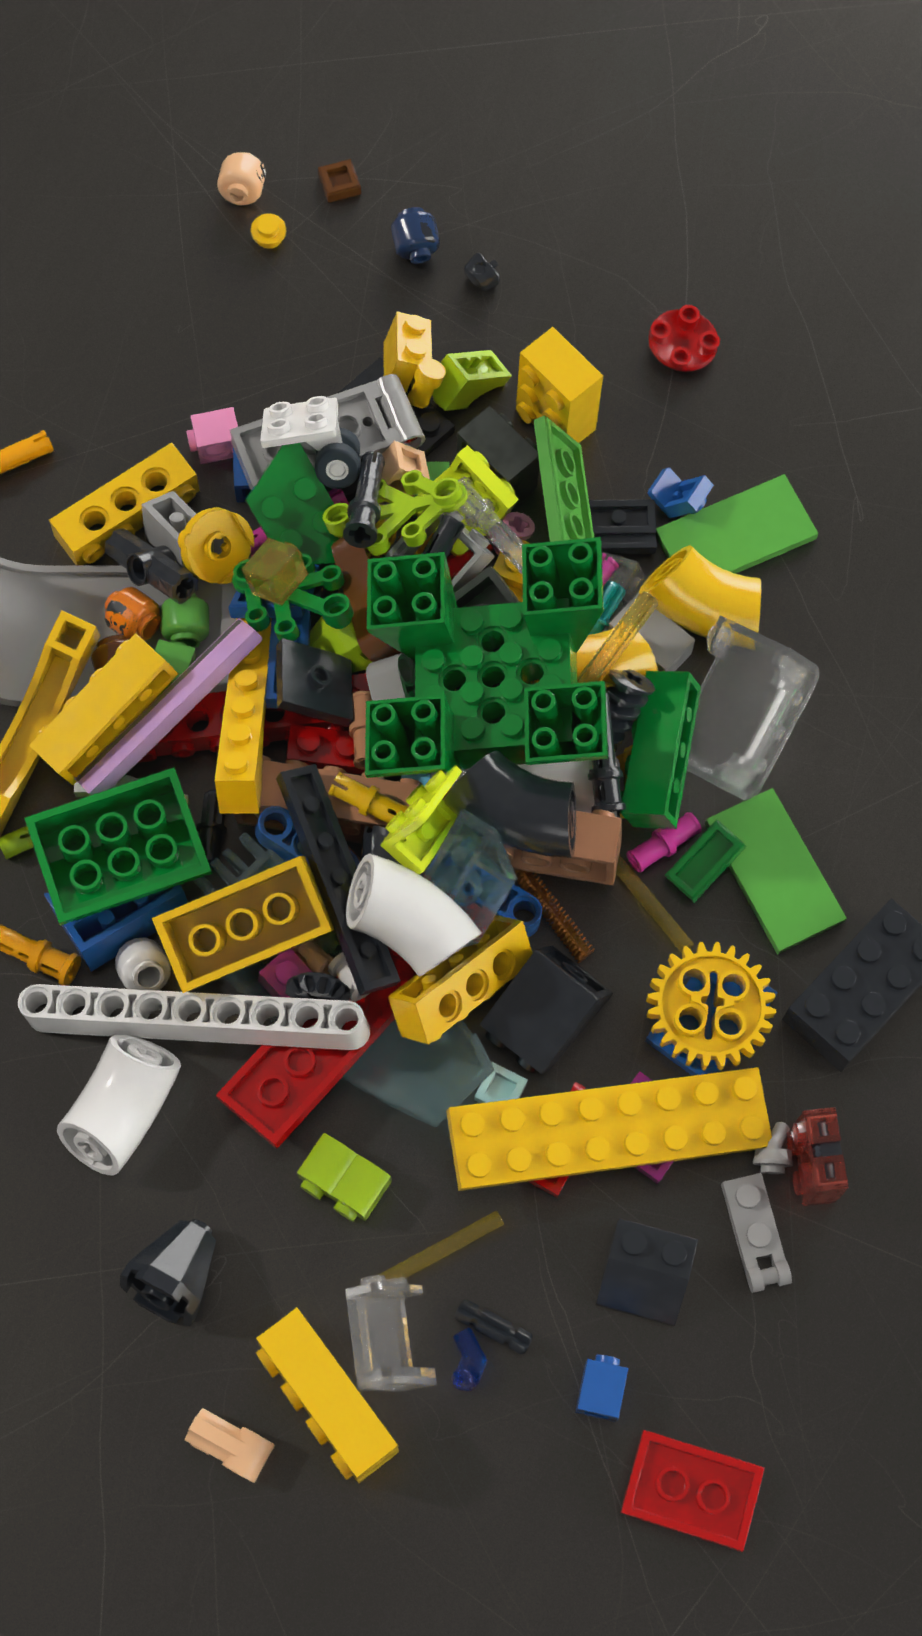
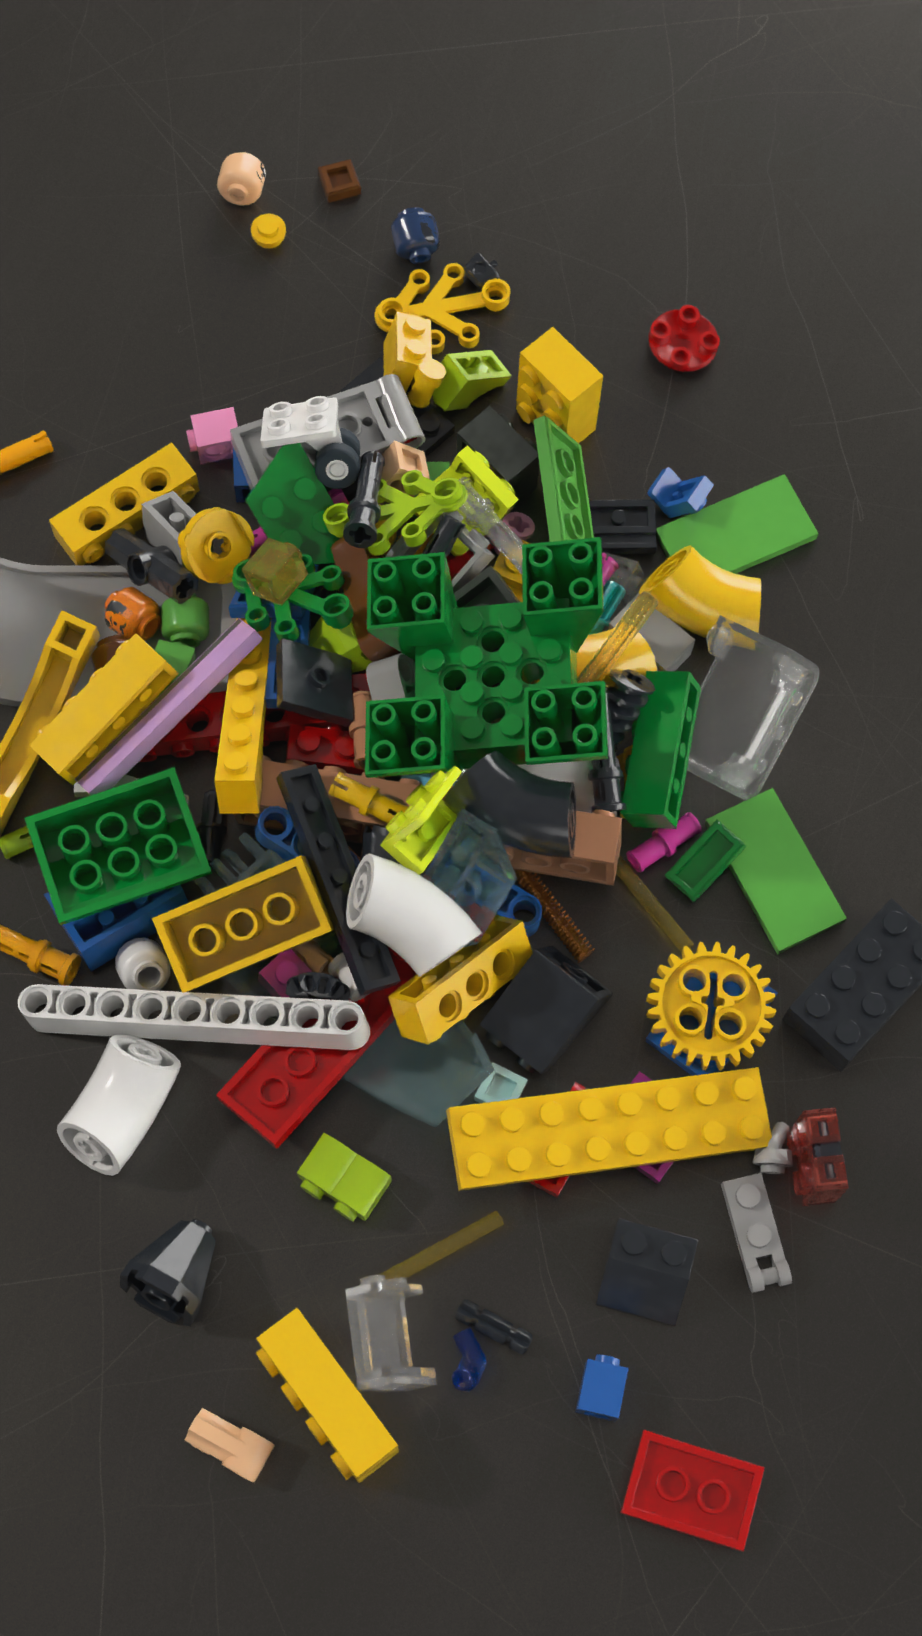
none -> yellow plant [375,263,510,354]

